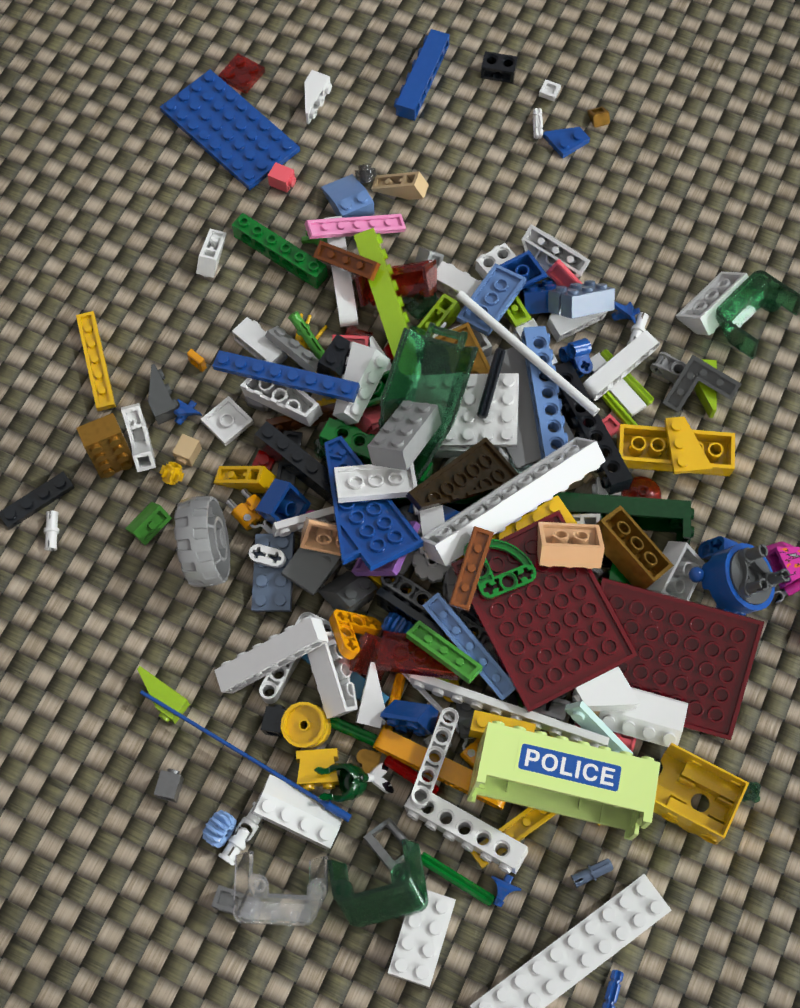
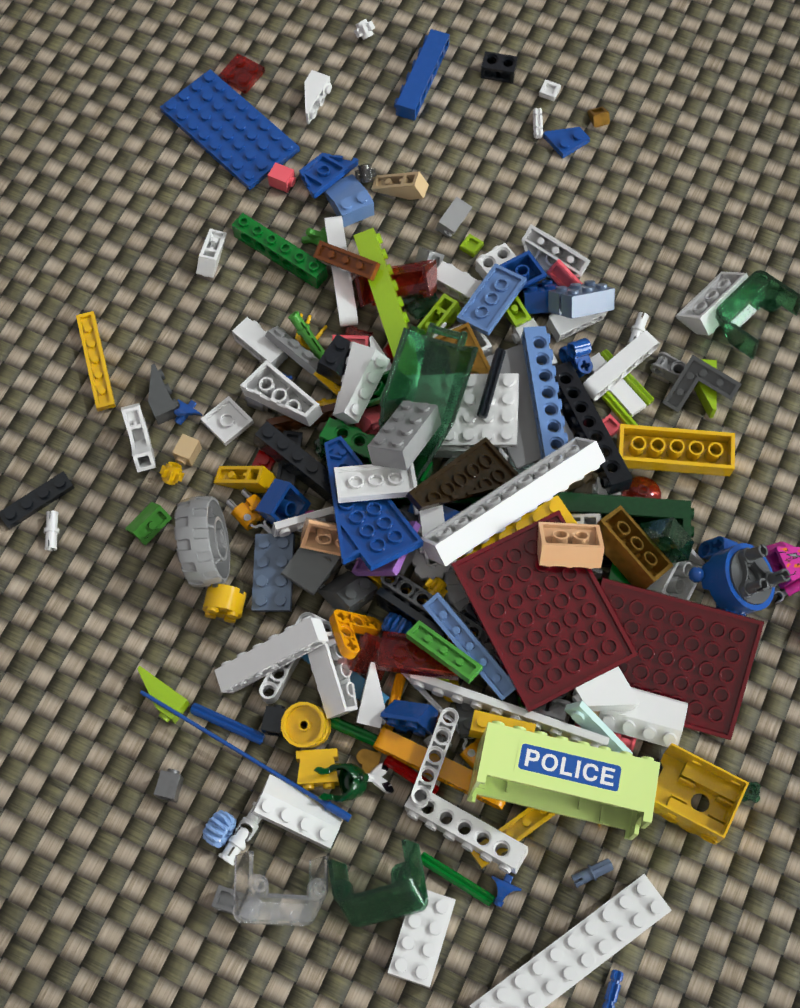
pearl gold brick [76,413,135,479] -> none
light orange tile [187,349,207,372] -> none
blue plate [212,350,360,403] -> none
white beam [249,544,286,568] -> none
bright pink tile [304,214,406,239] -> none
flat silver tile [363,817,417,873] -> none
dark orange tile [449,526,494,611] -> none
white piece [456,291,600,416] -> none
green beam [463,539,537,599] -> none
blue piece [611,301,640,324] -> none
yellow wing [664,416,713,474] -> none
none -> blue axle [190,703,265,745]
none -> yellow brick [202,584,247,623]
none -> blue wing [299,153,358,199]
none -> white gear [354,19,375,40]
none -> yellow gear [423,577,448,598]
none -> light grey hinge [435,197,472,238]
none -> lime tile [459,234,484,258]
none -> clear green slope [639,517,694,563]

